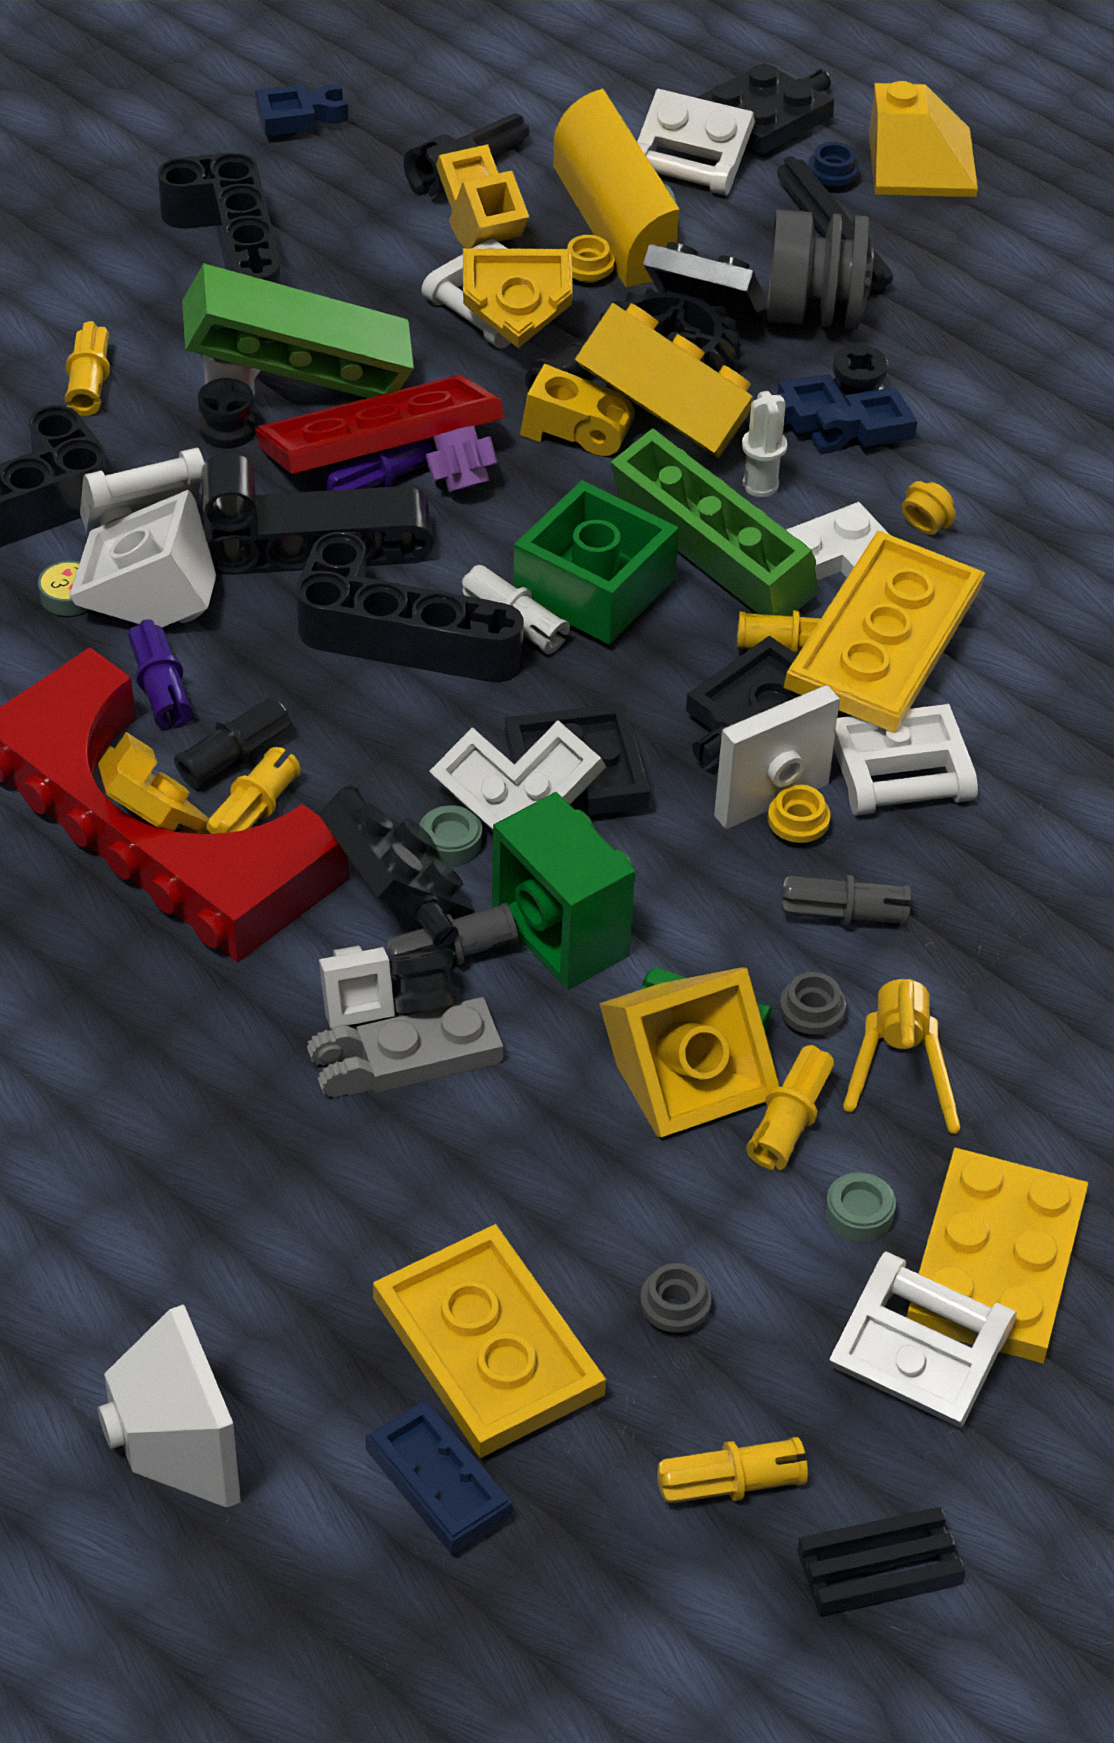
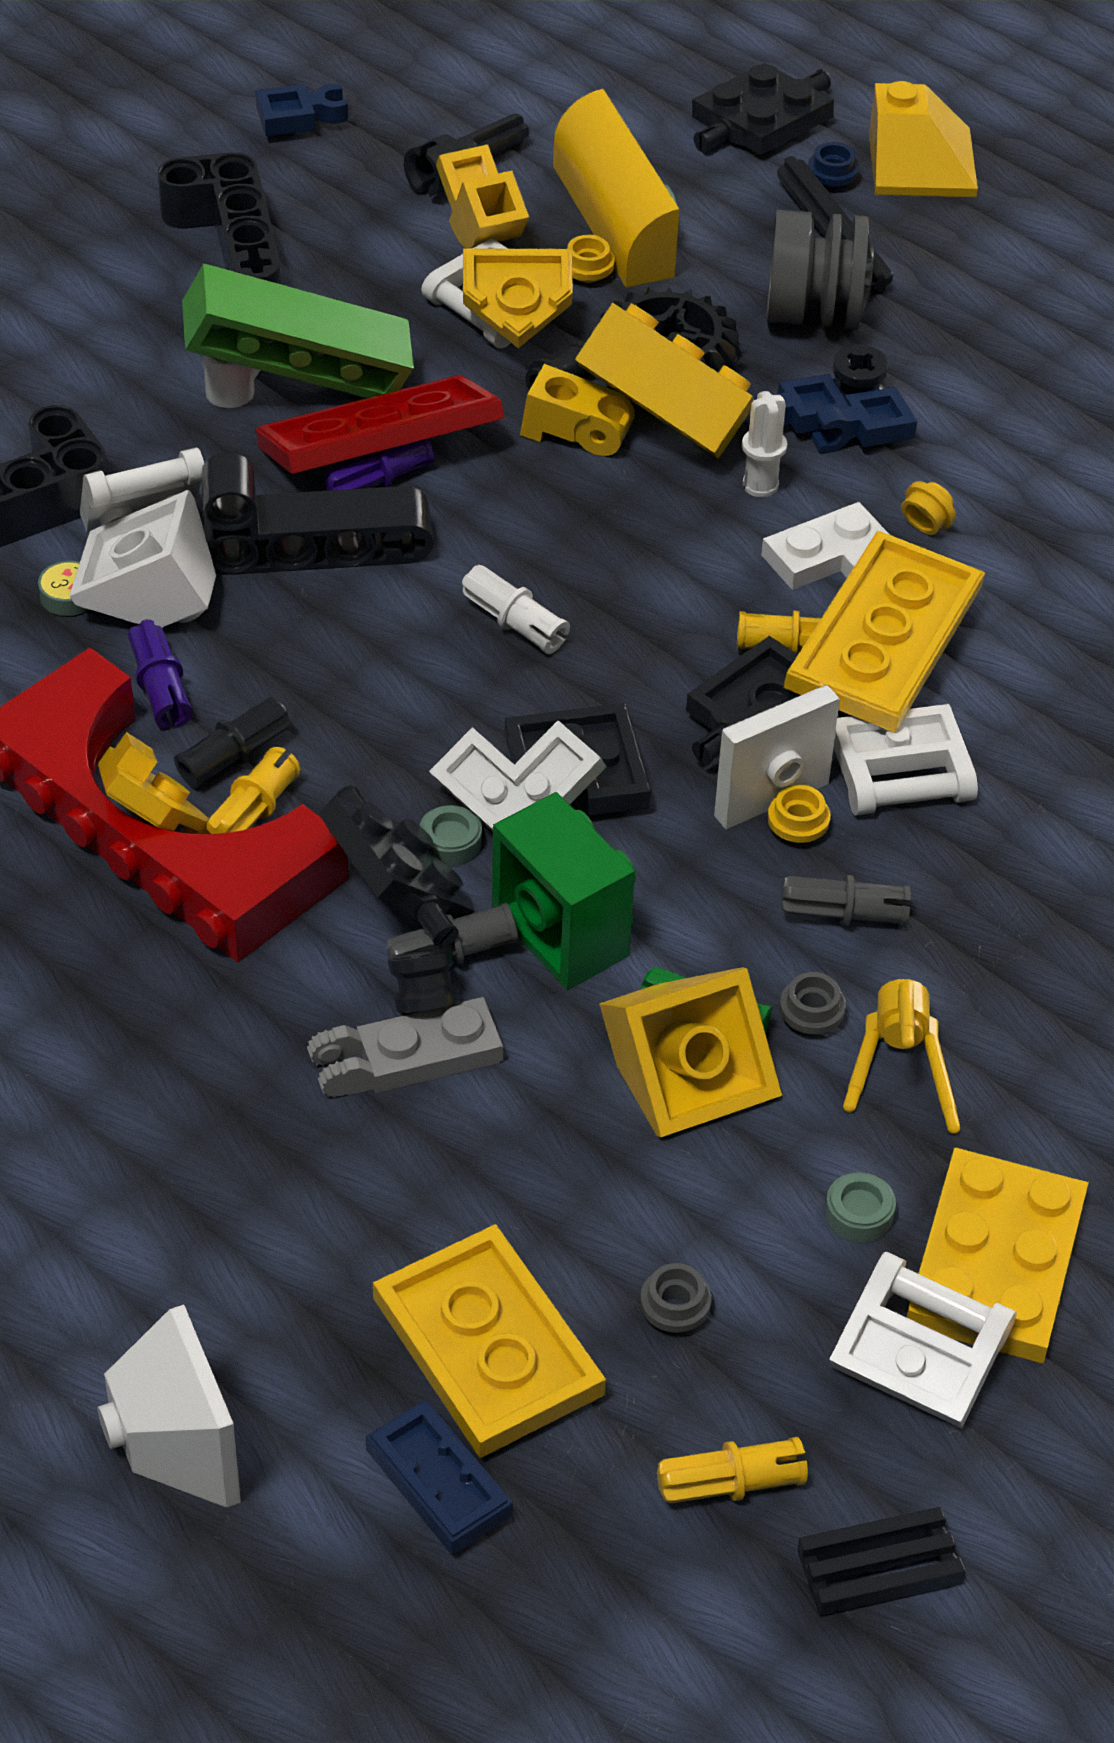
yellow axle [64,321,110,416] -> none
black wheel [198,378,255,449] -> none
black beam [296,532,524,683] -> none
white tile [319,945,395,1029] -> none
medium lavender gear [426,426,498,492] -> none
green brick [513,480,679,645] -> none
bright green brick [610,428,819,616] -> none
white plate [637,89,755,196] -> none
black plate [643,242,767,322] -> none
yellow axle [746,1045,834,1170] -> none

